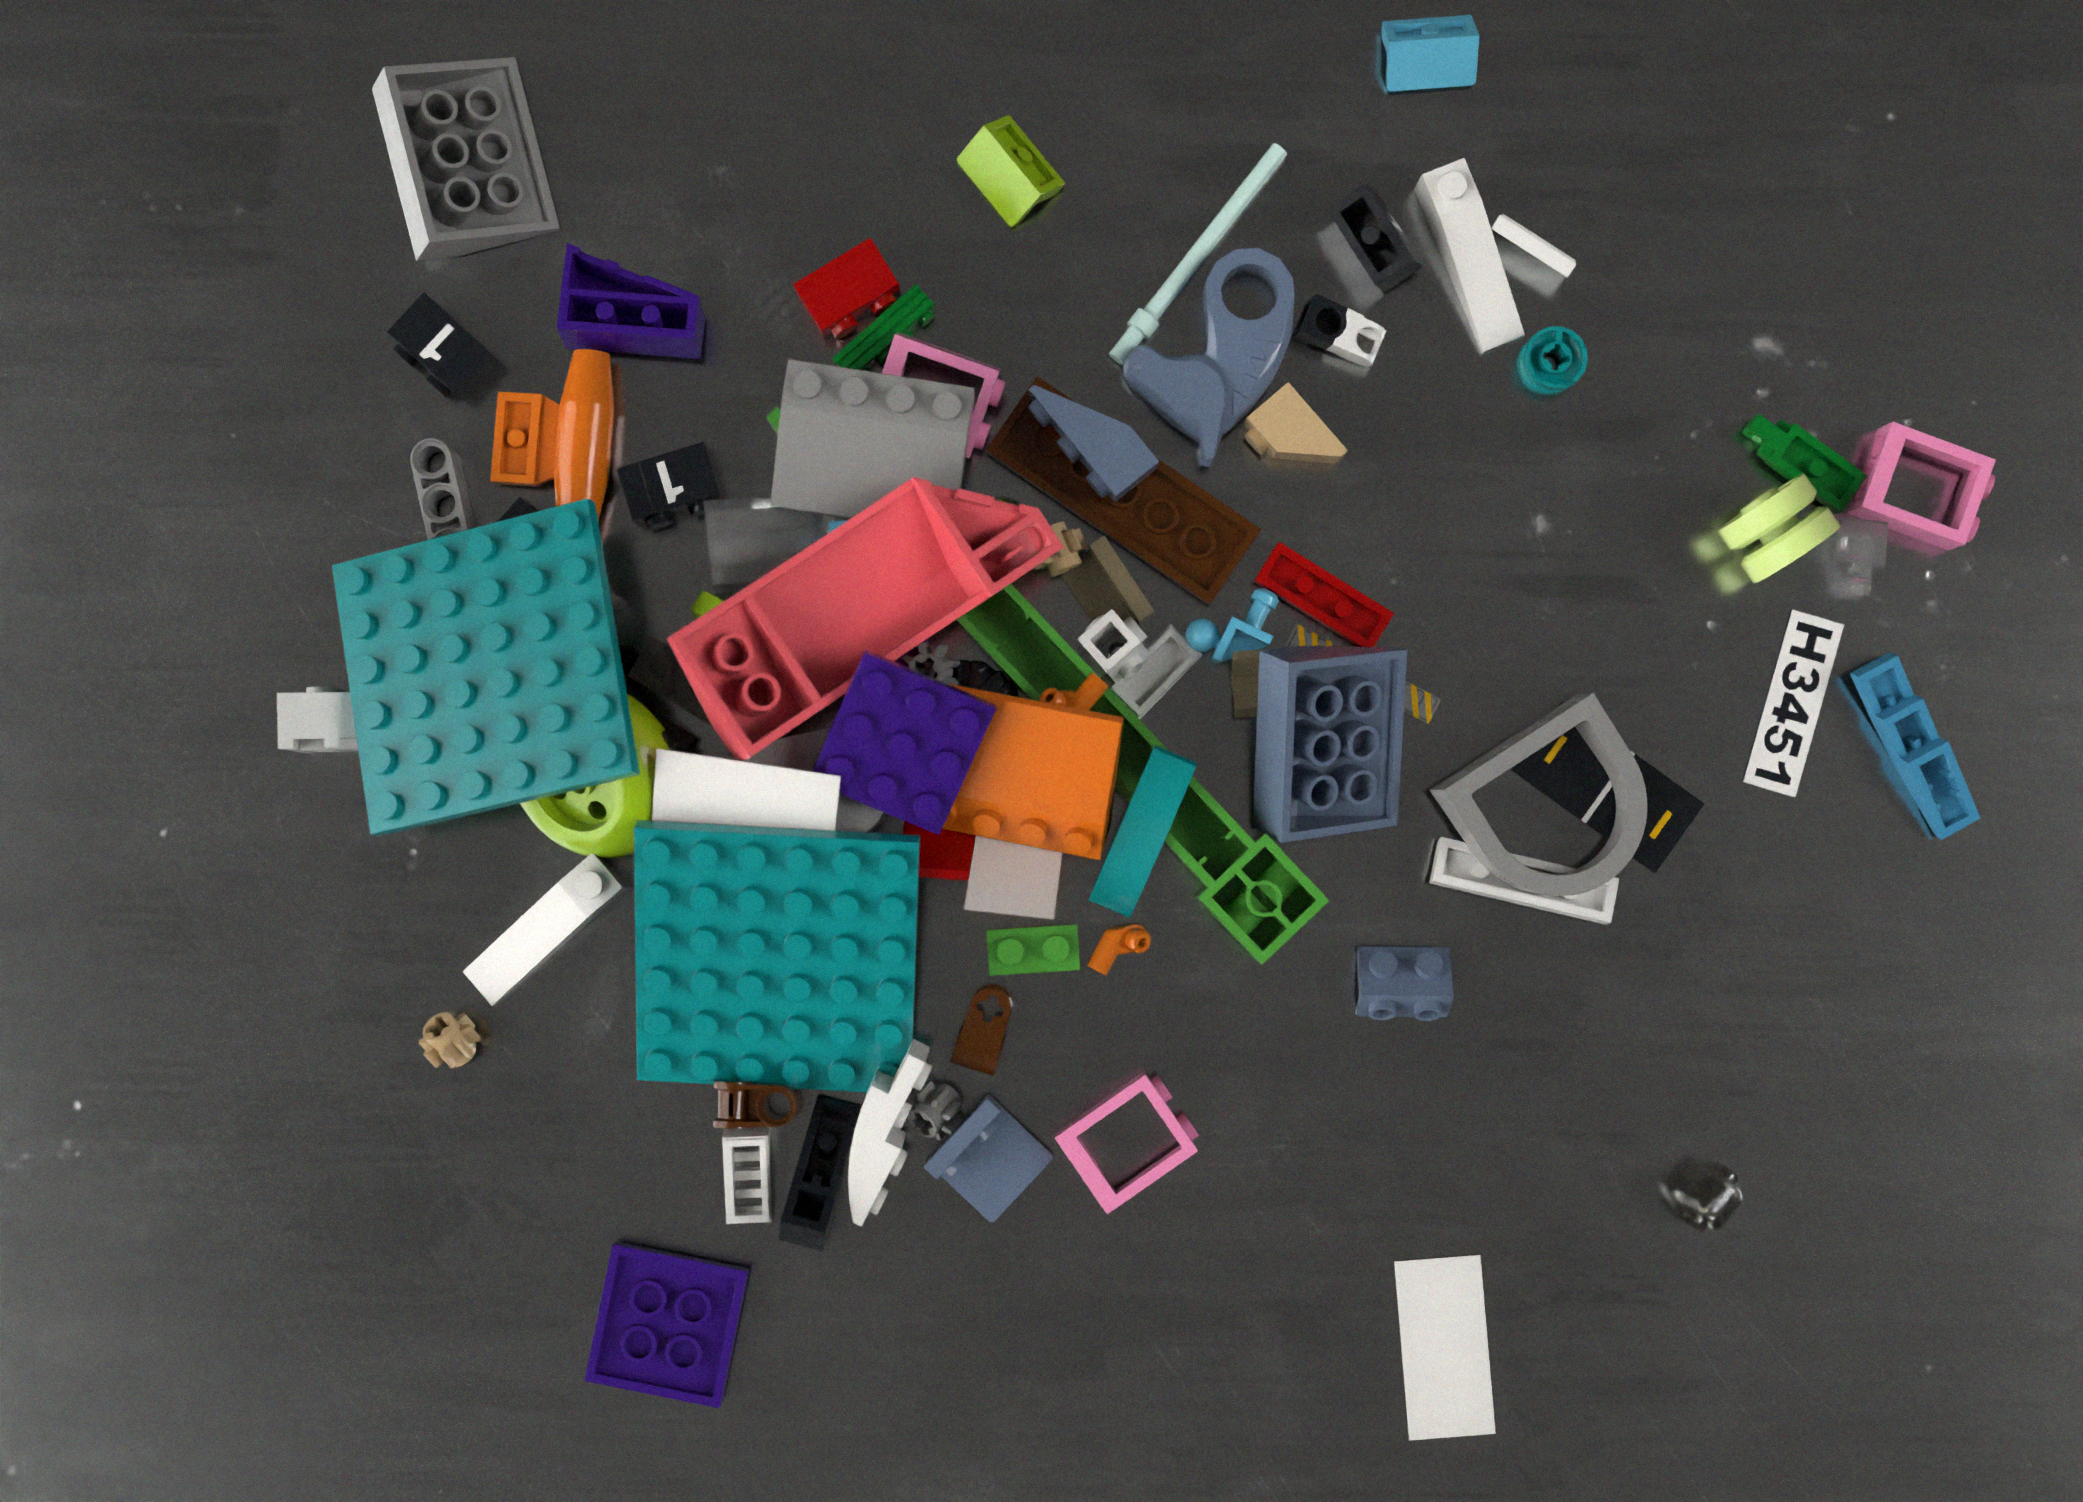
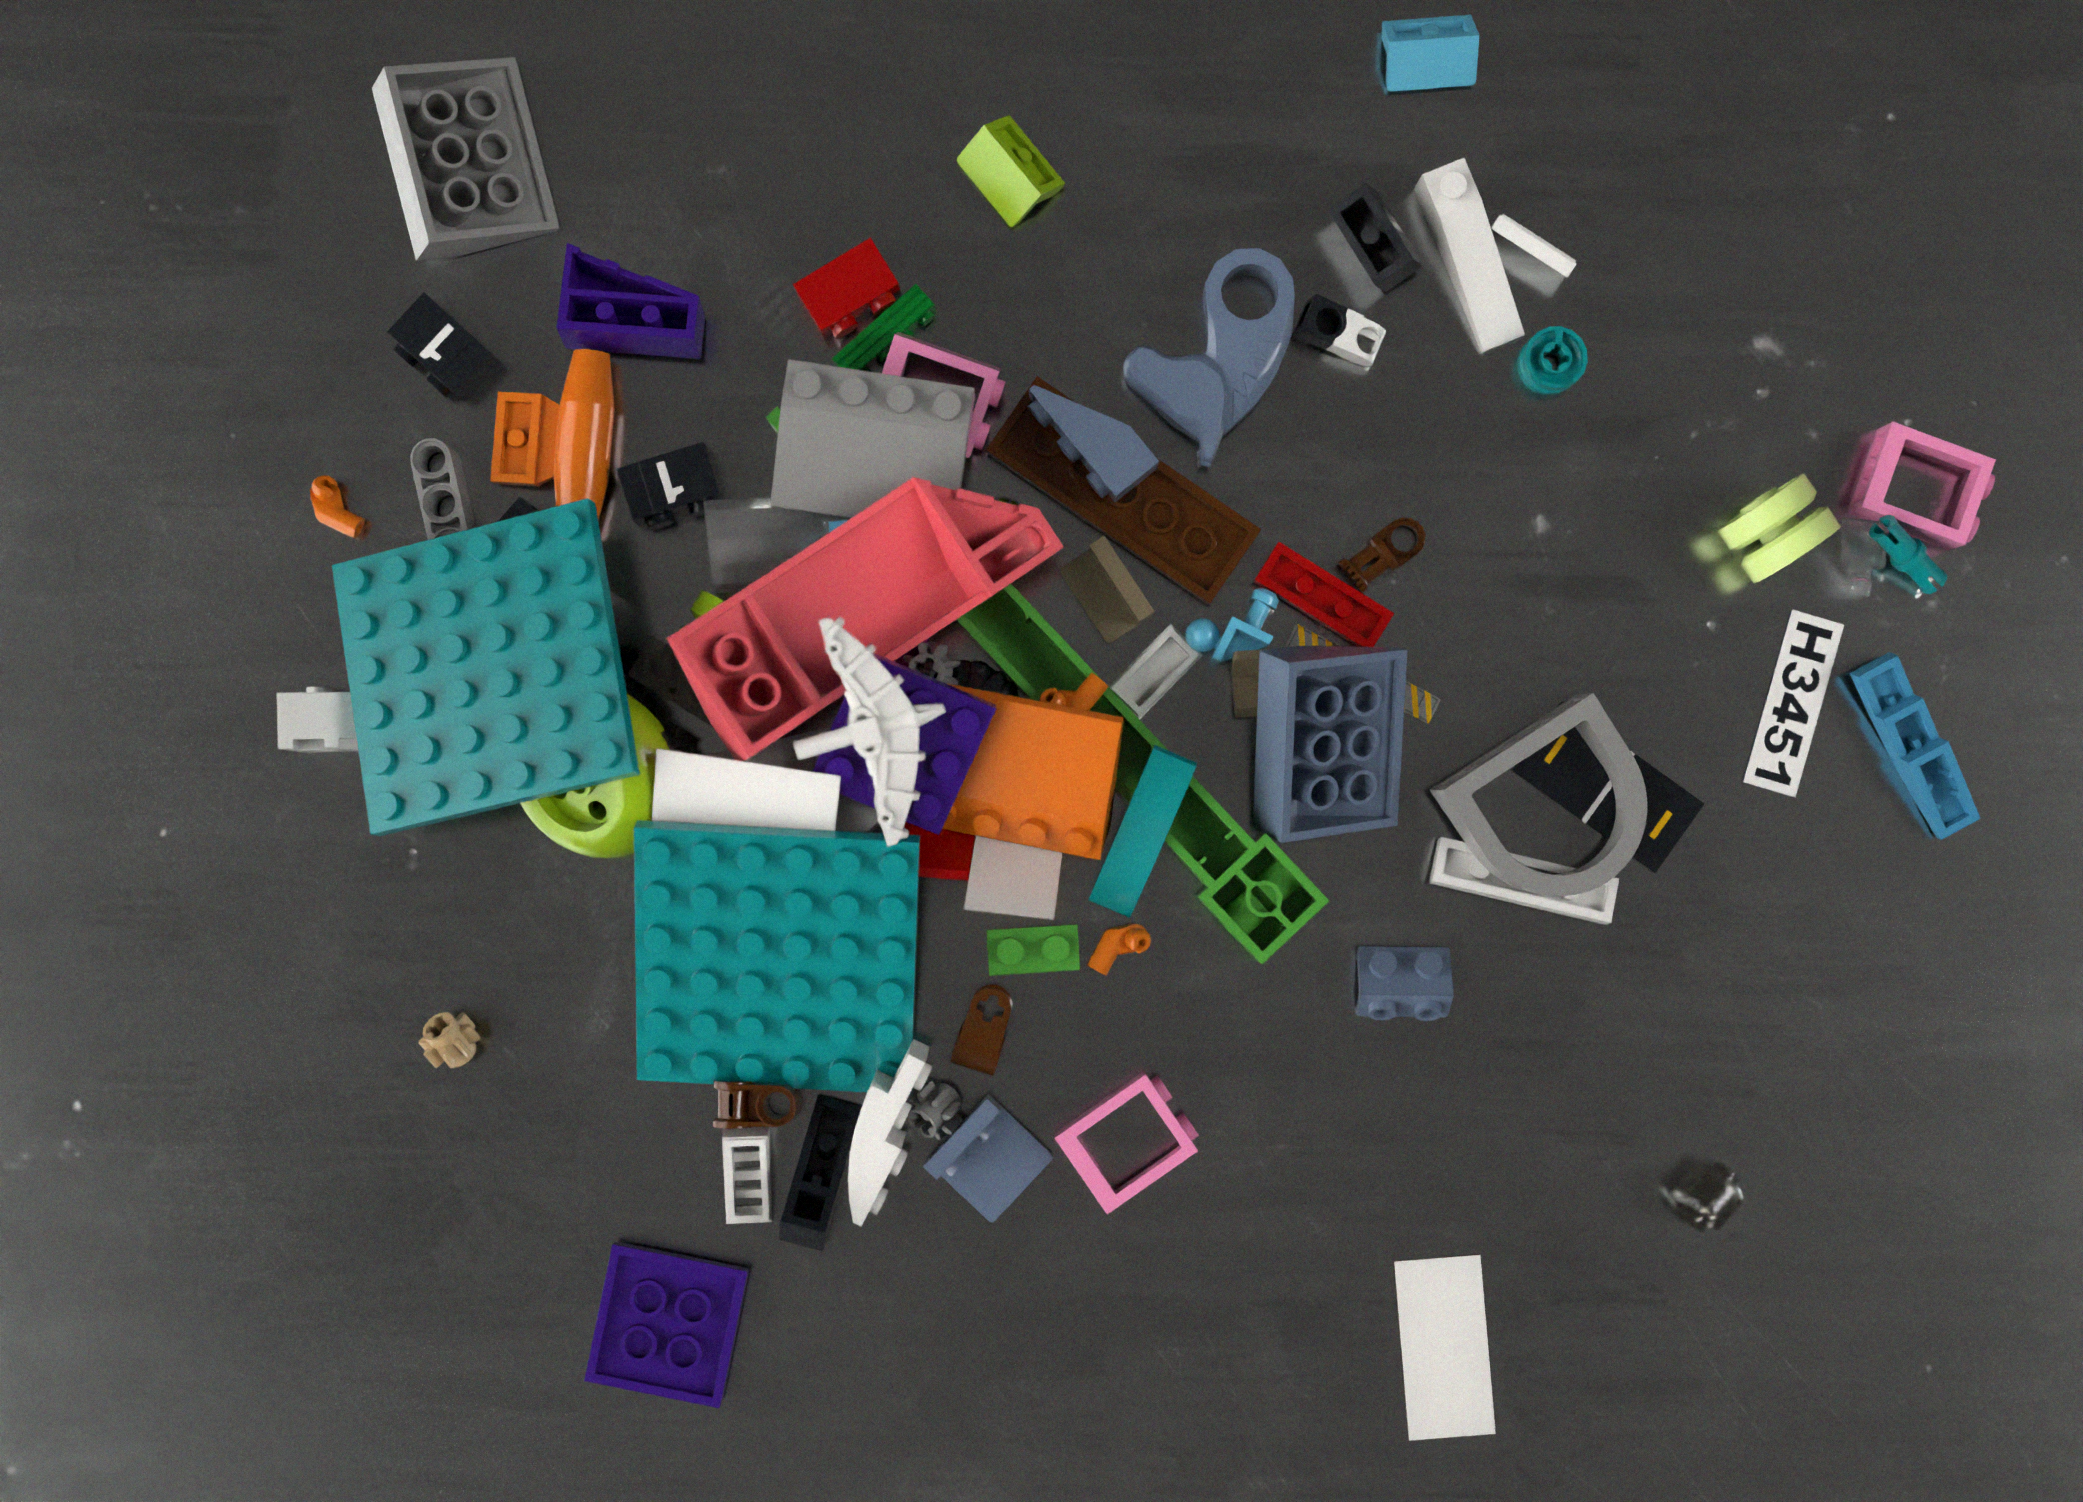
white slope [463,854,632,1006] -> none
tan gear [1035,521,1088,577] -> none
white brick [1077,609,1150,684] -> none
light aqua bar [1109,143,1287,365] -> none
tan slope [1243,382,1348,464] -> none
green hinge [1741,414,1867,514] -> none
none -> orange arm [310,475,365,538]
none -> white bar [793,616,945,846]
none -> reddish brown connector [1338,517,1426,594]
none -> teal pin [1869,515,1947,594]

